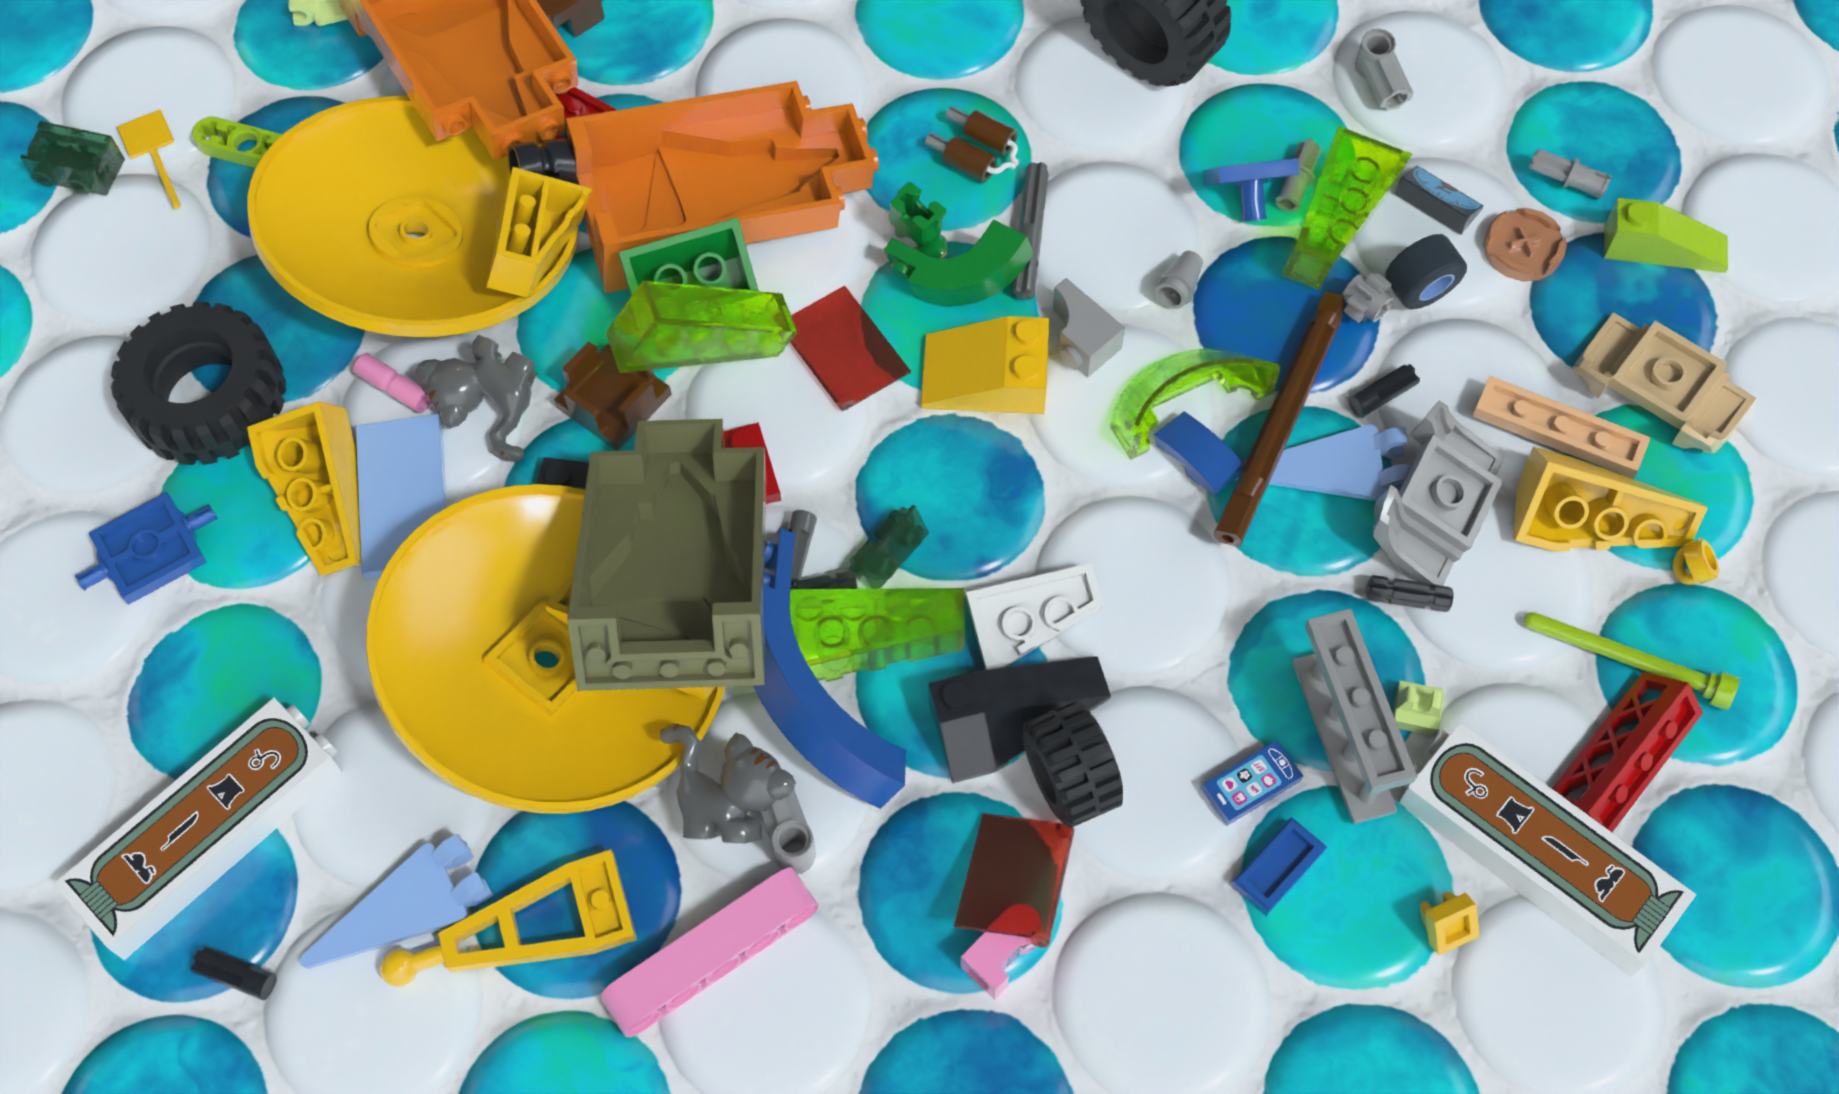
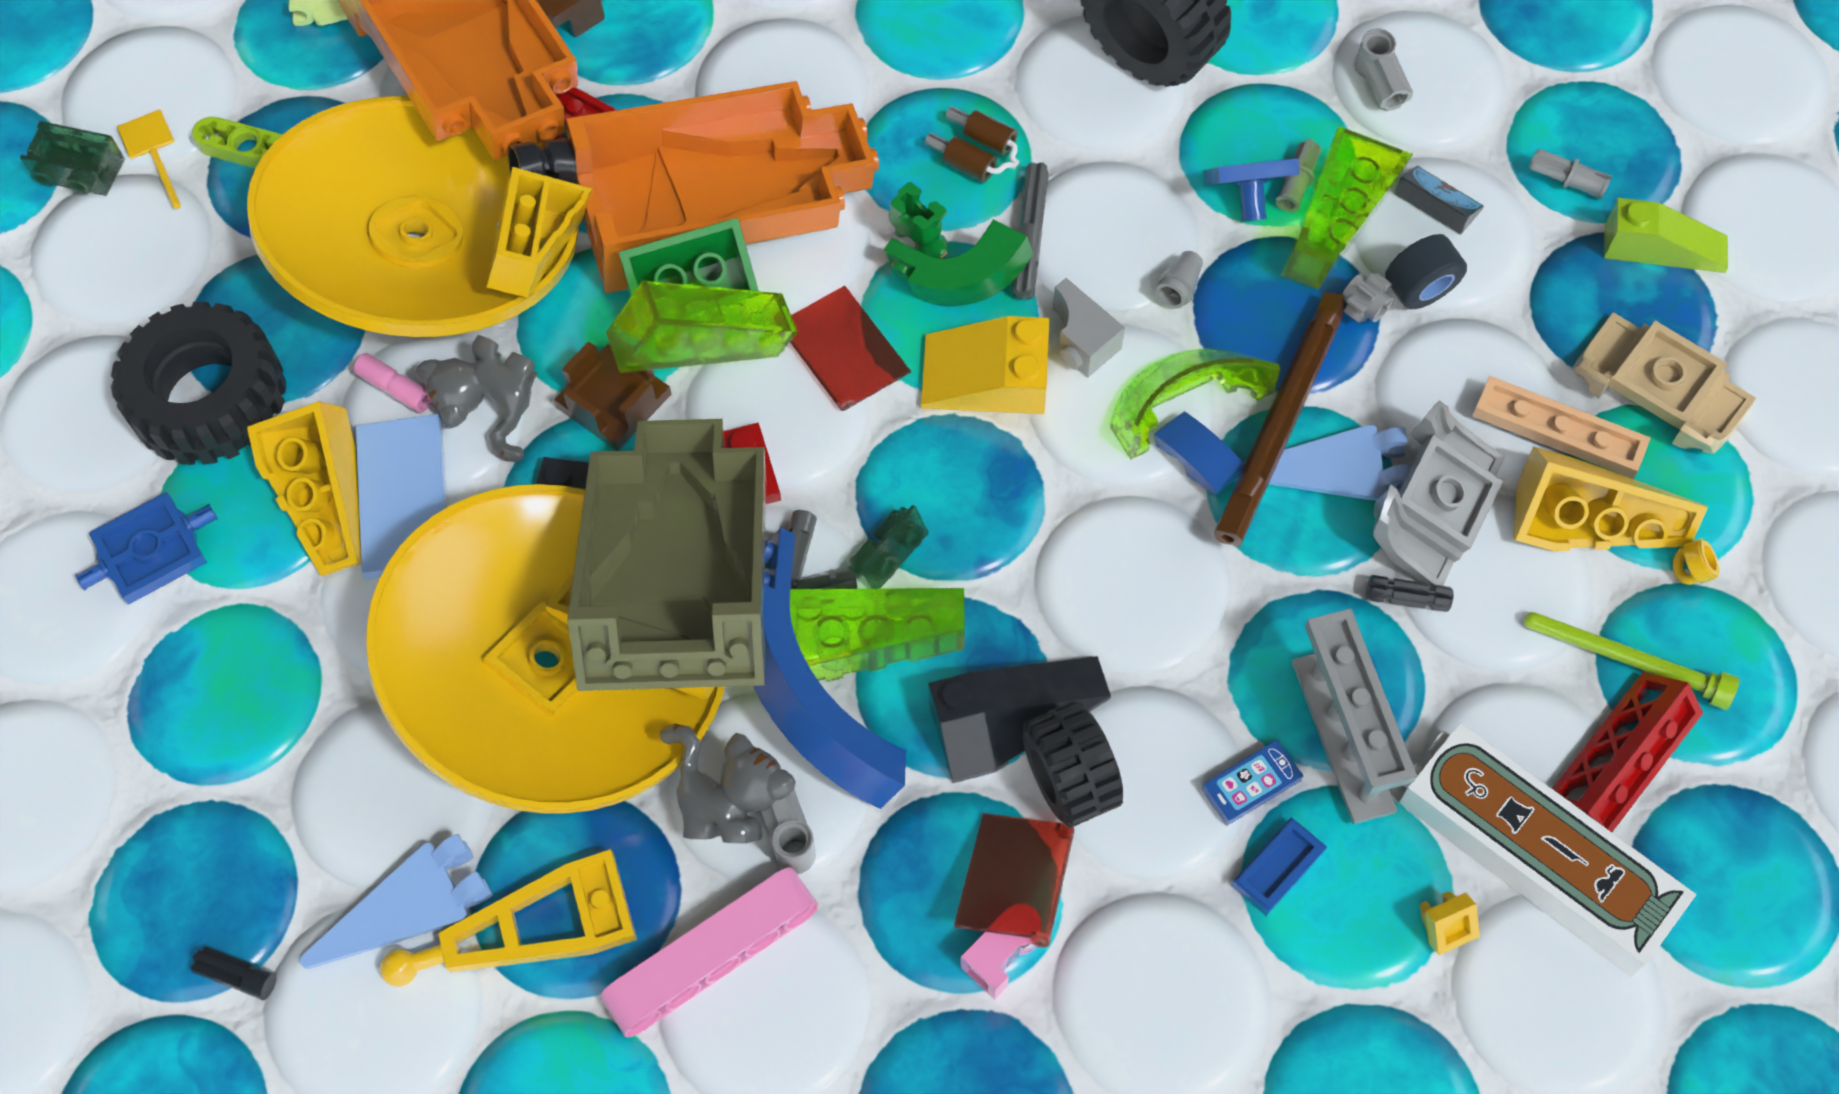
brick [52,698,342,960] -> none
white wing [965,563,1103,670] -> none
black piece [1348,364,1420,418] -> none
yellowish green tile [1393,680,1445,736] -> none
nougat tile [1483,208,1567,282] -> none

